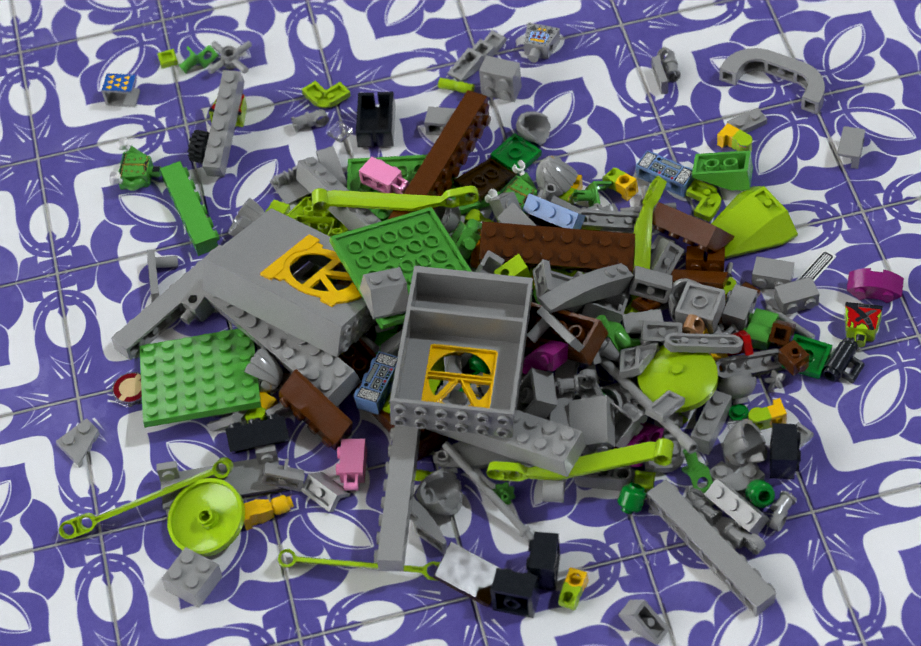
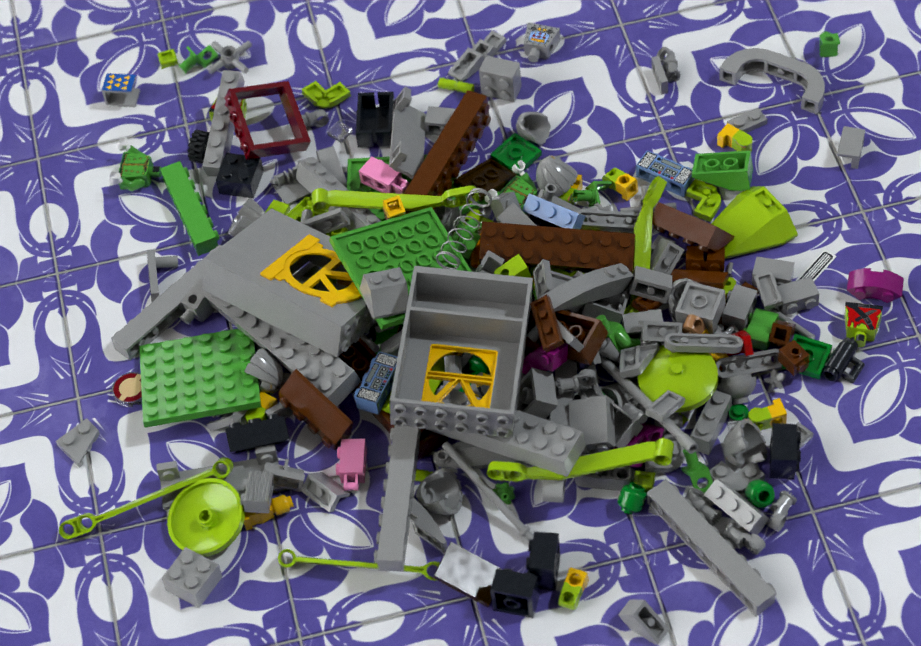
none -> black brick [216,153,264,199]
none -> dark red window [224,81,311,160]
none -> light grey brick [240,471,274,513]
none -> light grey piece [300,207,350,234]
none -> yellow leg [383,195,406,220]
none -> light grey bracket [389,86,426,179]
none -> light grey piece [436,188,492,270]
none -> reddish brown tile [530,294,564,353]
none -> light grey tile [754,271,784,310]
none -> bright green bracket [820,31,840,57]

